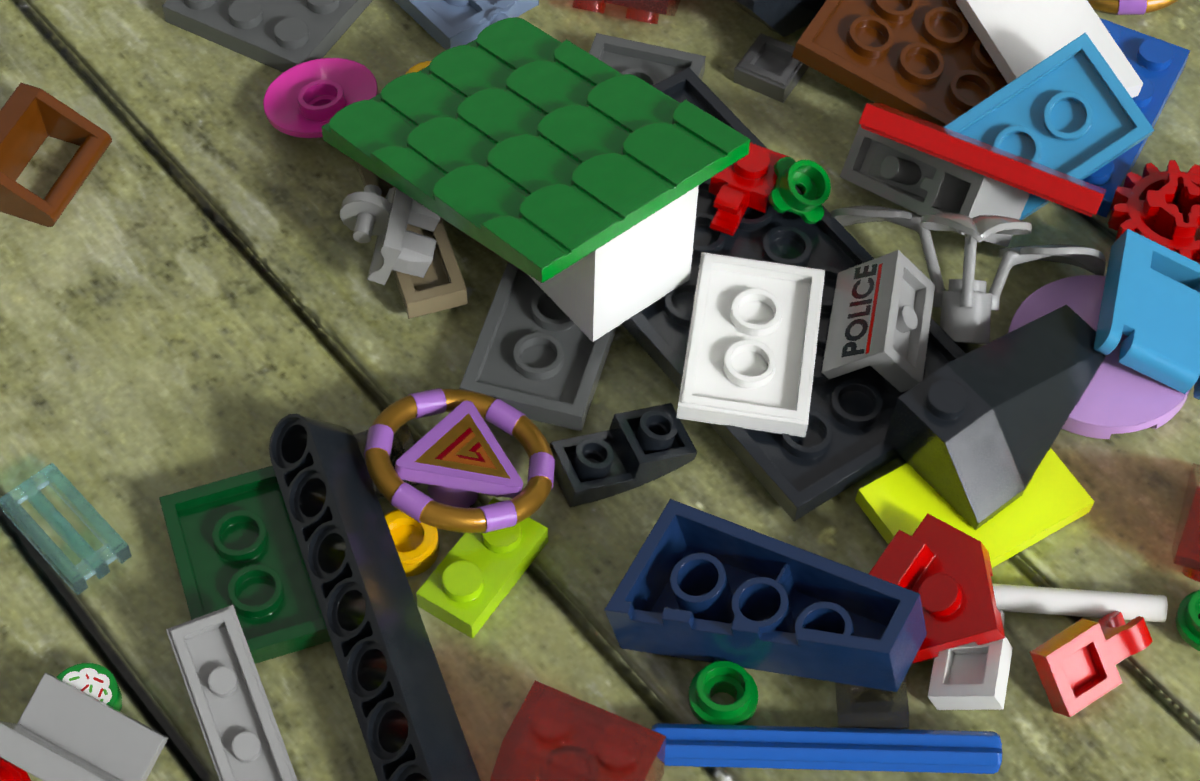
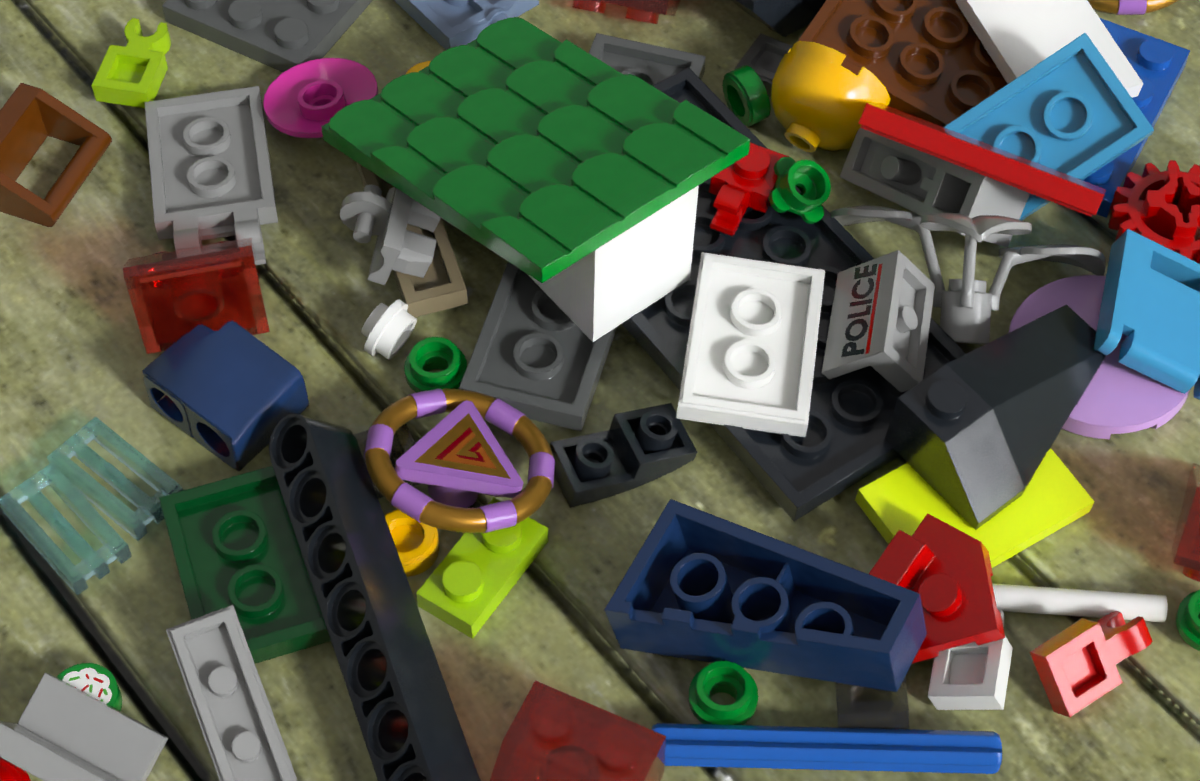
none -> clear light blue tile [47,417,184,541]
none -> lime plate [92,18,171,108]
none -> clear red slope [123,237,270,354]
none -> dark blue piece [142,321,309,472]
none -> light grey tile [145,86,278,276]
none -> white plate [361,299,417,360]
none -> green plate [404,337,467,393]
none -> green tile [722,65,771,126]
none -> yellow cylinder [771,41,891,152]

